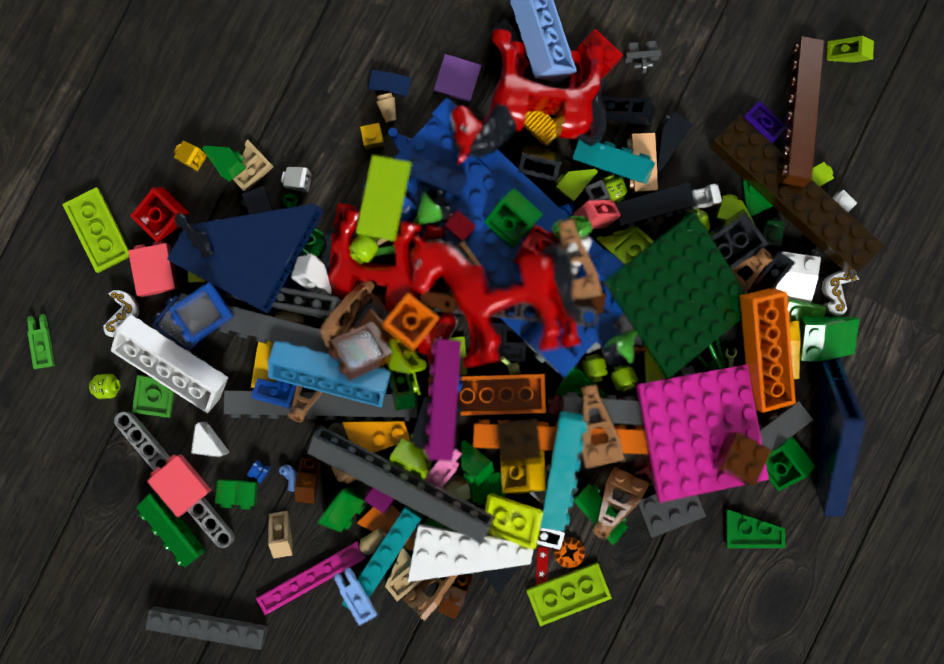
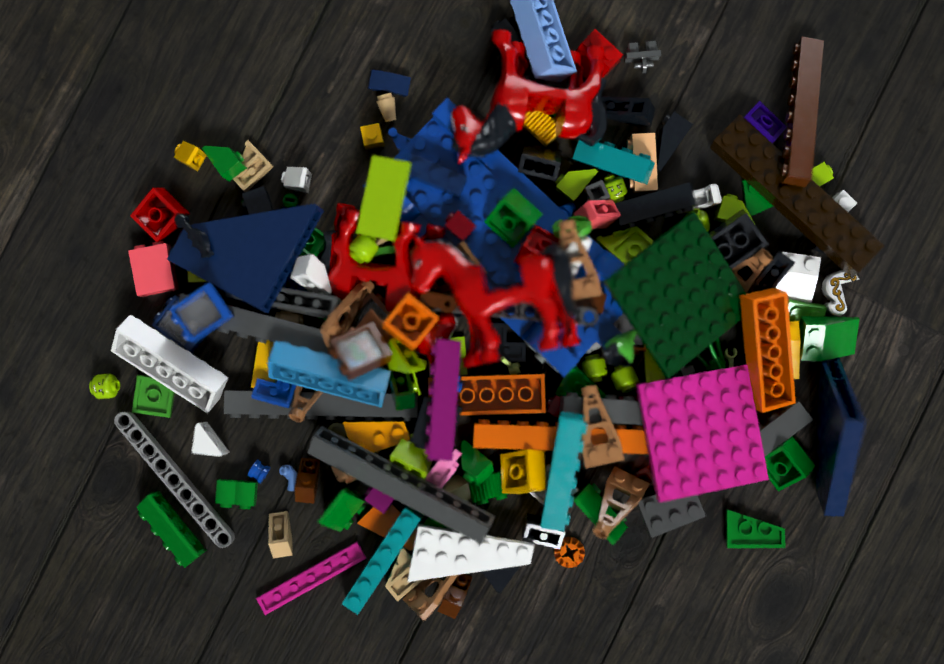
bright green hinge [27,314,55,369] -> none
lime plate [62,187,129,273] -> none
white animal [103,290,139,337] -> none
dark grey brick [145,606,268,650] -> none
coral brick [148,455,211,517] -> none
light blue hinge [334,567,377,625] -> none
tan cone [359,528,386,555] -> none
bright green hat [413,188,451,225] -> none
medium lavender tile [434,54,481,102] -> none
neon yellow plate [485,493,543,550] -> none
dark brown brick [497,419,542,467] -> none
lime tile [526,562,612,626] -> none
red sticker [536,547,549,585] -> none
reddish brown brick [713,432,772,486] -> none
dark green bracket [762,218,786,247] -> none
lime slope [827,36,874,62] -> none

